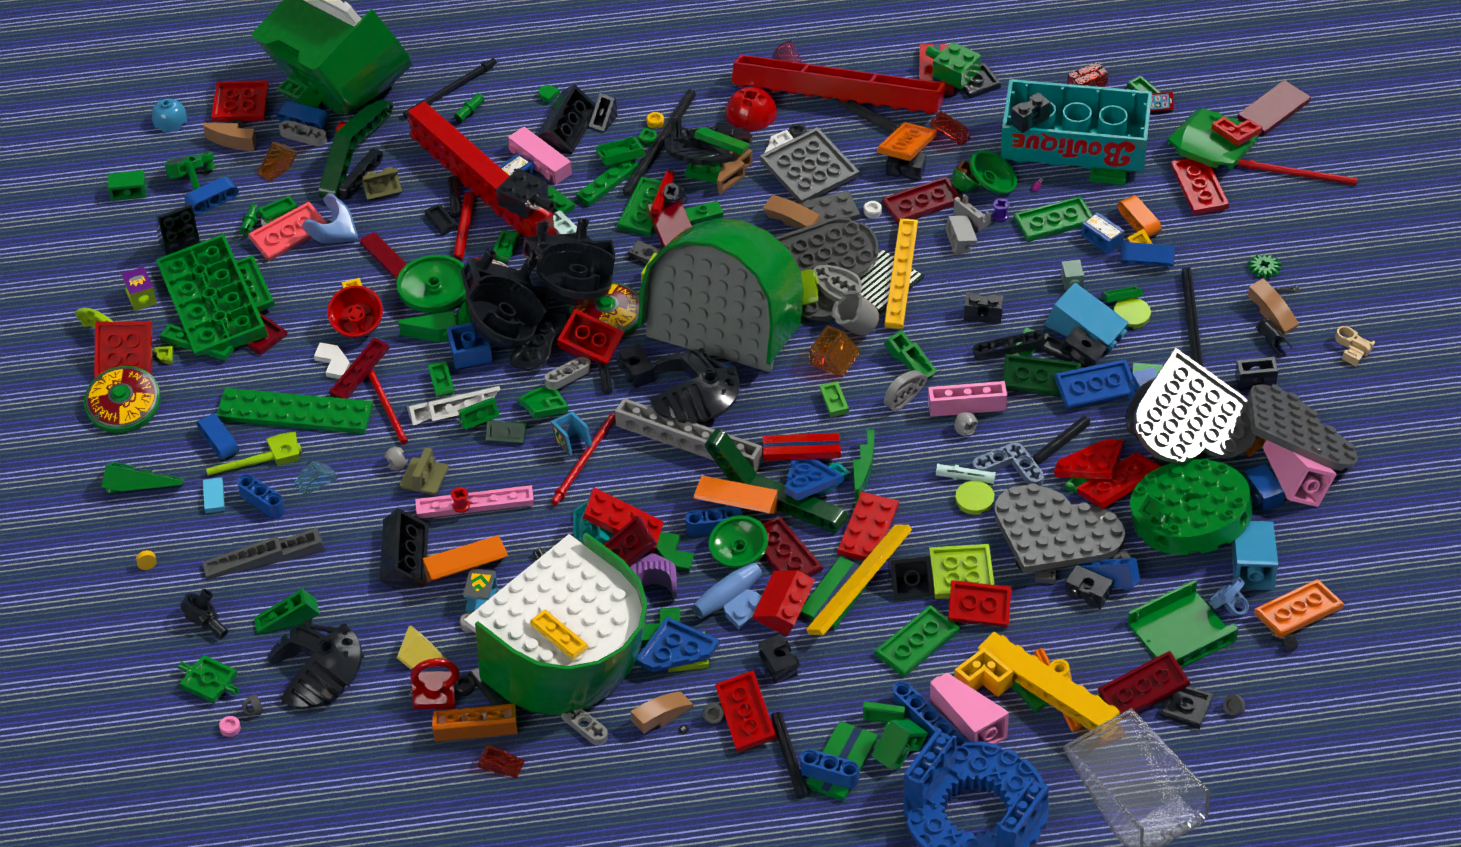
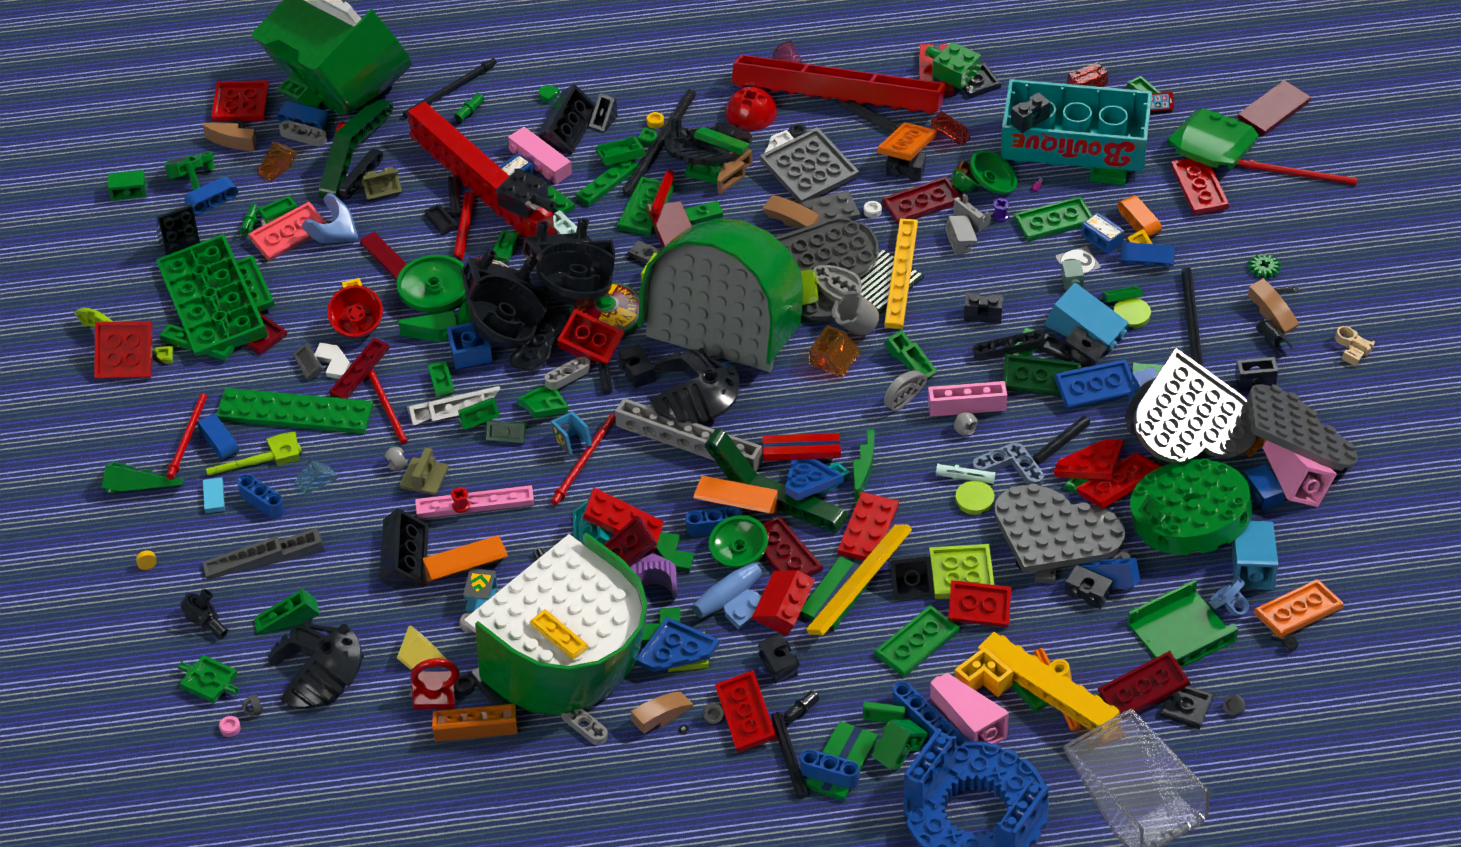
dish [84,366,161,433] -> none
piece [121,267,157,311] -> none
dark azure cylinder [152,99,187,132] -> none
clear red slope [477,744,525,778] -> none
black hinge [664,183,688,204] -> none
bright green plate [820,381,849,418] -> none
red plate [1211,117,1262,146] -> none
none -> red bar [166,393,207,480]
none -> dark grey tile [292,343,324,381]
none -> black axle [784,690,819,723]
none -> sticker [1055,246,1101,273]

